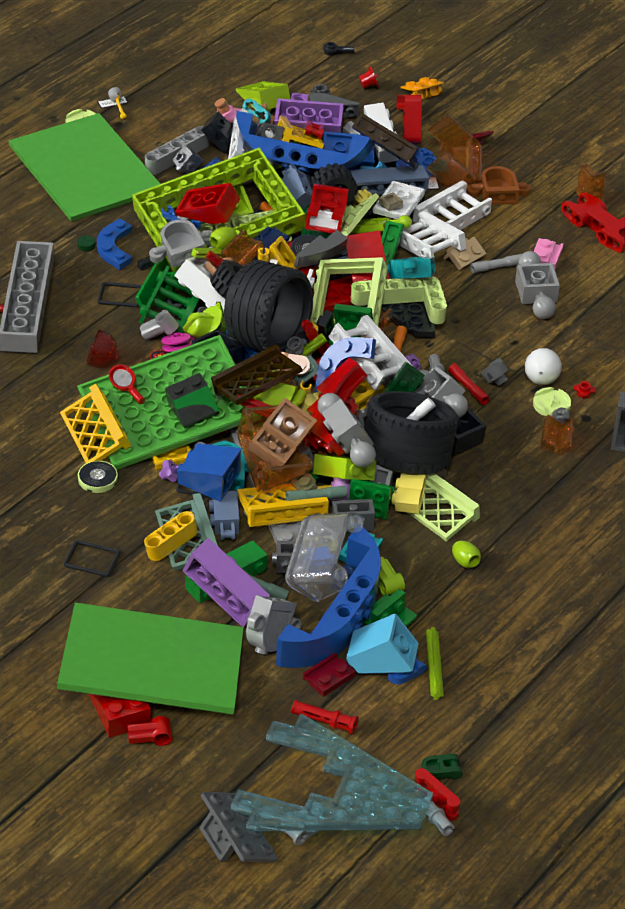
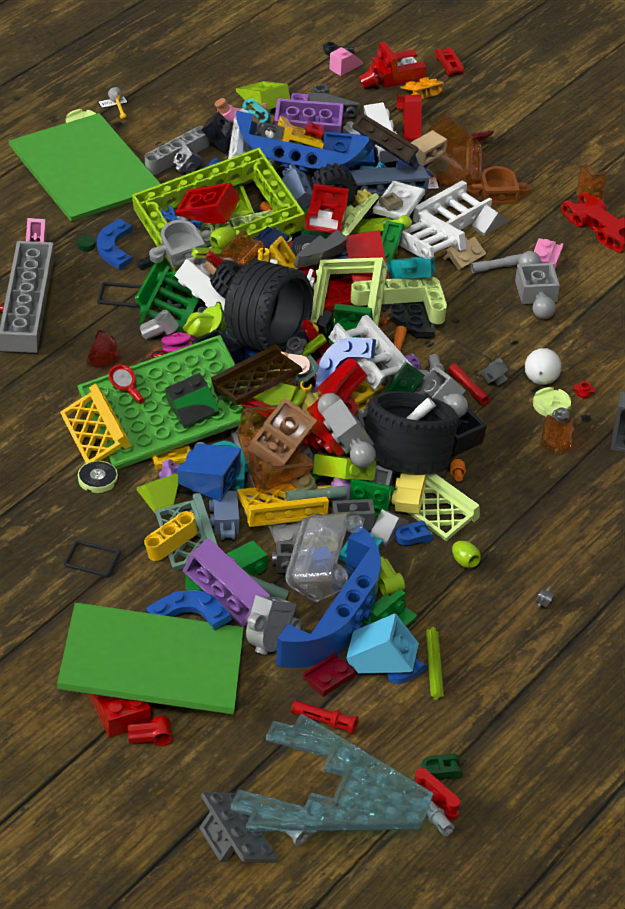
none -> bright pink slope [26,218,47,242]
none -> lime slope [137,473,178,514]
none -> blue plate [146,590,232,630]
none -> bright pink slope [329,47,363,76]
none -> red brick [370,42,426,88]
none -> light grey slope [371,509,409,546]
none -> blue plate [395,521,434,545]
none -> tan brick [411,130,447,166]
none -> red plate [435,47,464,76]
none -> orange cylinder [450,459,466,482]
none -> slope [472,205,508,236]
none -> flat silver plate [536,586,554,609]

